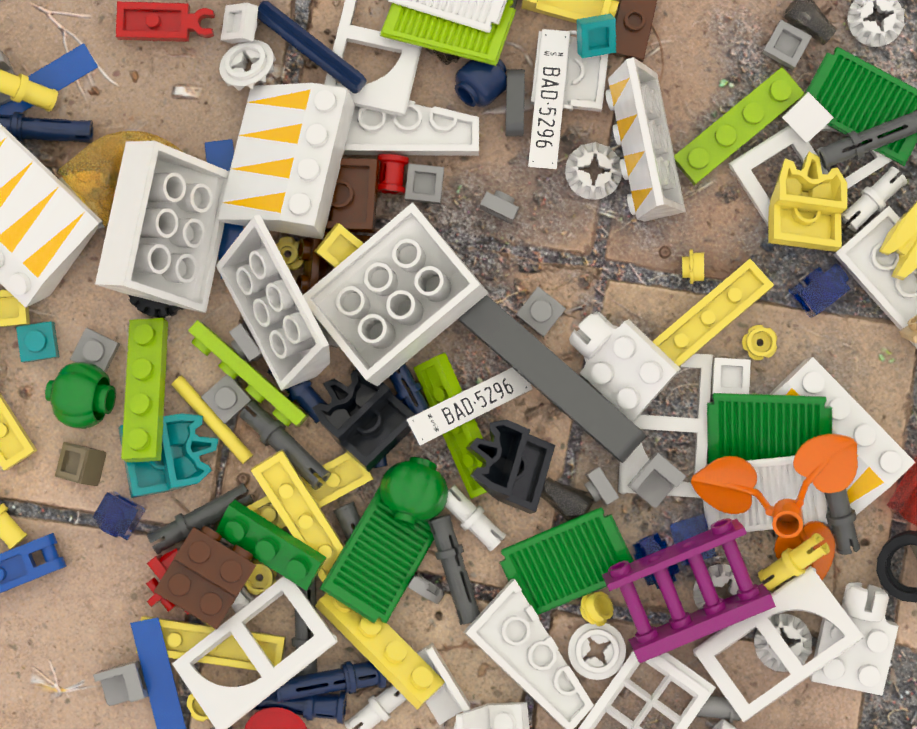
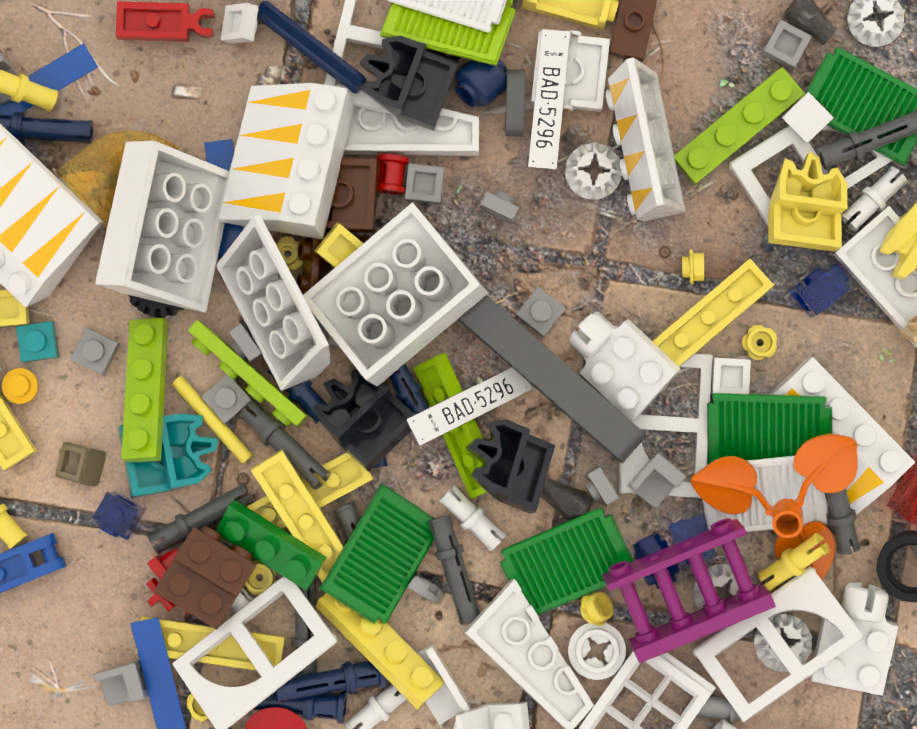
green plant [45,362,116,429] -> none
white gear [219,40,276,91] -> none
green plant [380,457,448,527] -> none
teal plate [577,14,616,58] -> none
none -> yellow plate [2,368,39,404]
none -> black plate [359,35,459,131]

